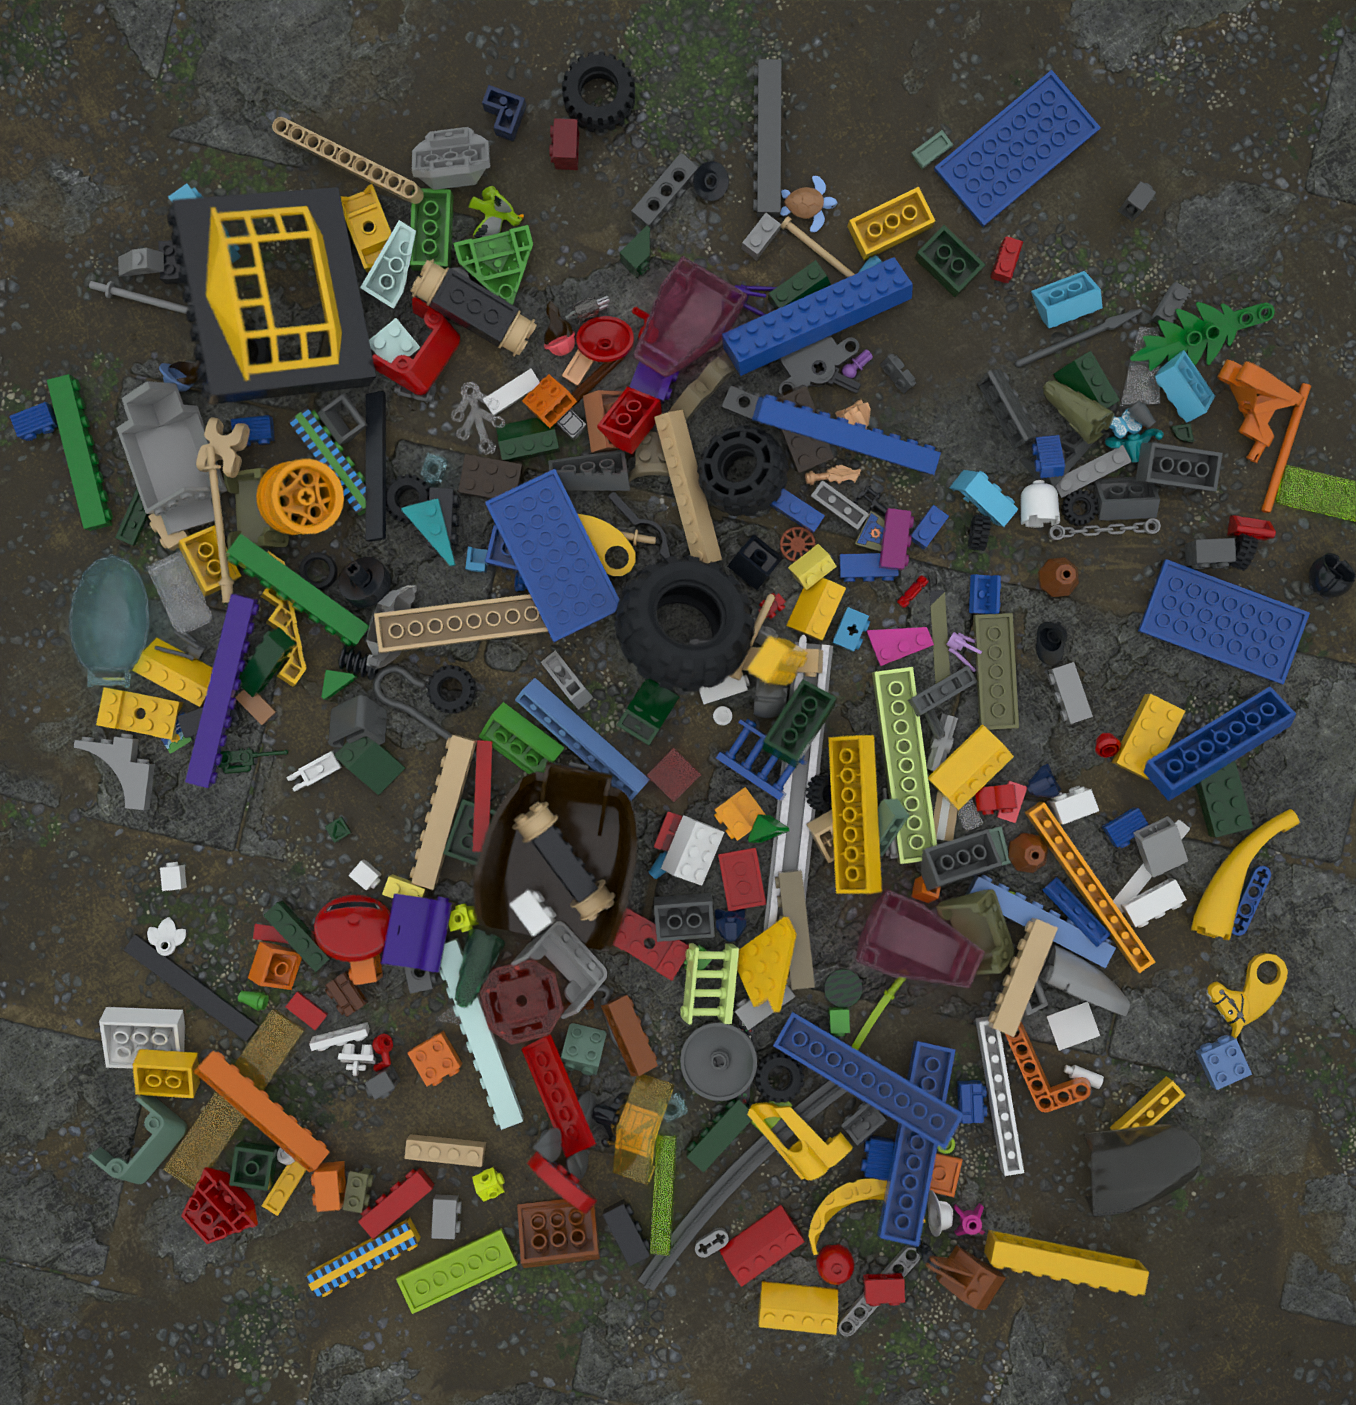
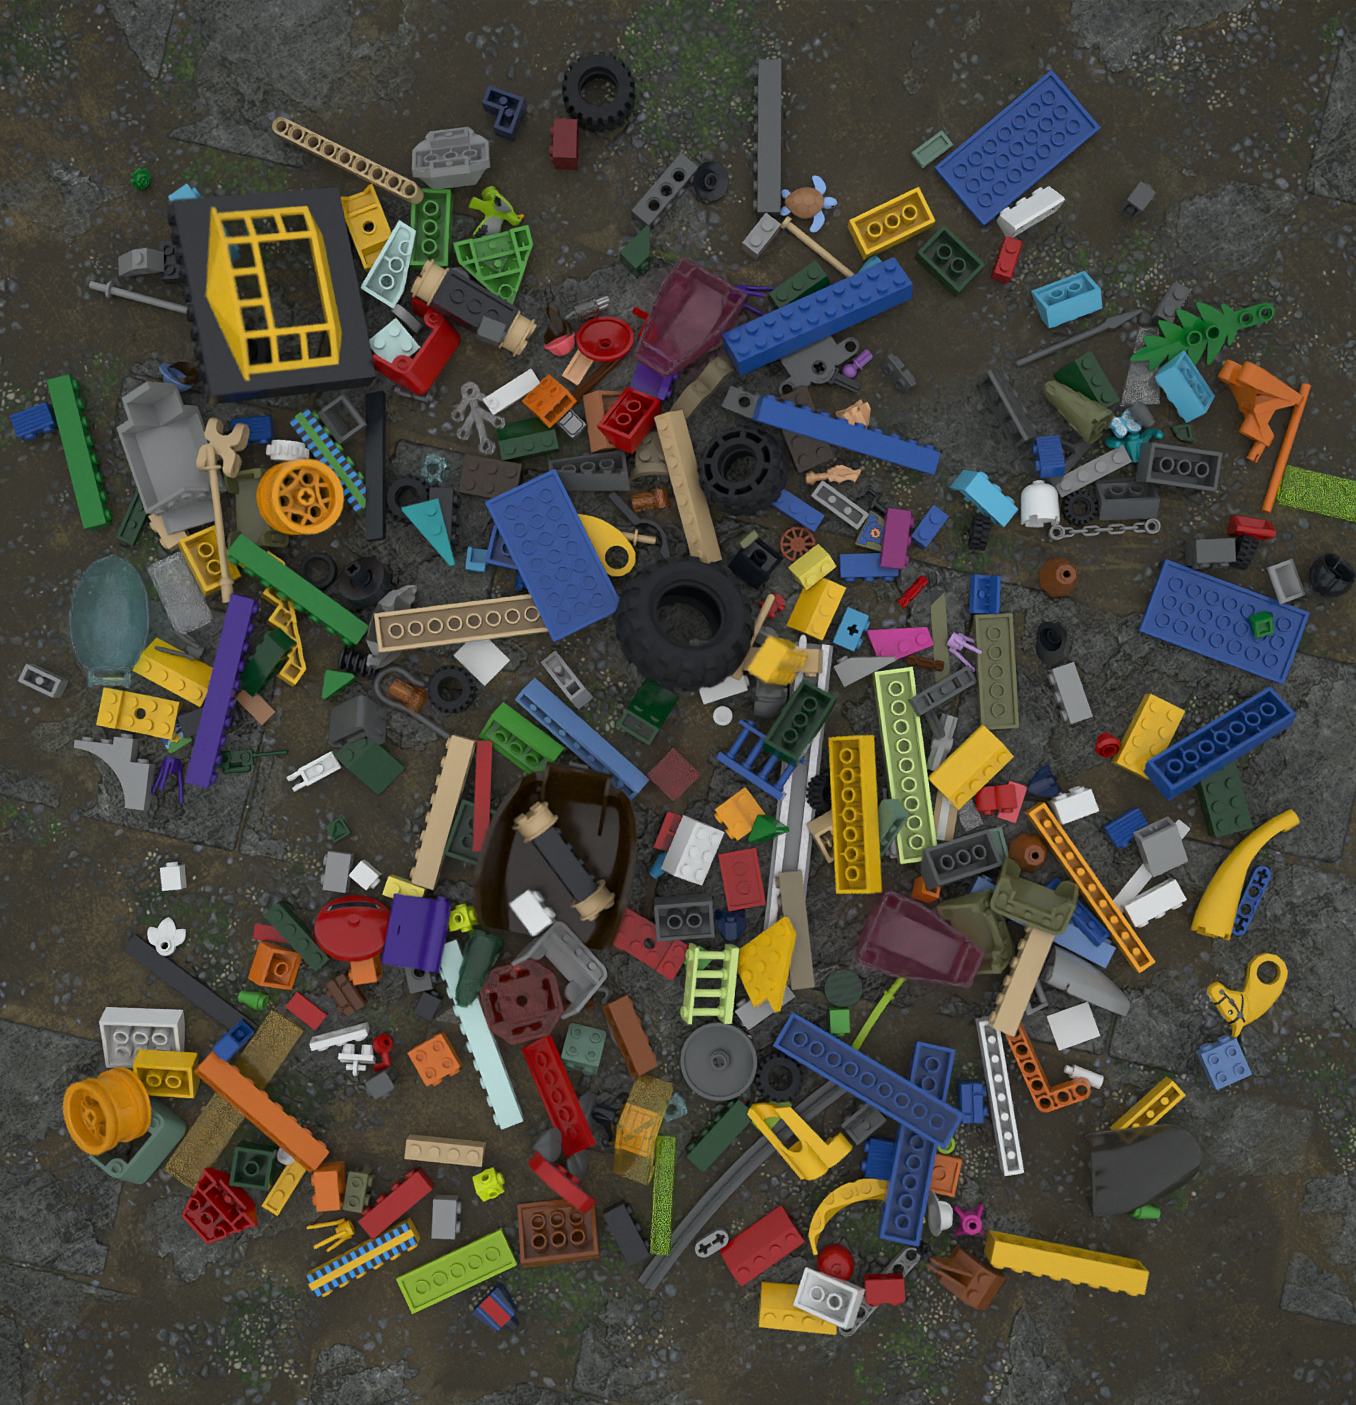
none -> light grey brick [18,664,69,698]
none -> light orange wheel [63,1067,151,1155]
none -> green plant [130,168,152,190]
none -> dark purple plant [151,757,183,804]
none -> blue brick [212,1020,254,1061]
none -> white gear [266,440,309,463]
none -> yellow plant [307,1218,355,1252]
none -> light grey brick [321,850,354,893]
none -> clear orange piece [387,679,428,713]
none -> light grey beam [391,304,423,334]
none -> black brick [413,989,444,1021]
none -> white sticker [453,640,510,686]
none -> torso [471,1282,519,1332]
none -> dark grey brick [475,316,507,347]
none -> clear orange piece [631,488,671,513]
none -> olive tile [732,530,758,548]
none -> white slope [793,1267,865,1329]
none -> light grey slope [834,655,897,687]
none -> reddish brown axle [906,655,944,671]
none -> olive windscreen [990,857,1079,936]
none -> white slope [996,186,1065,238]
none -> bright green cone [1129,1199,1160,1219]
none -> green slope [1249,611,1274,638]
none -> light grey tile [1266,558,1306,604]

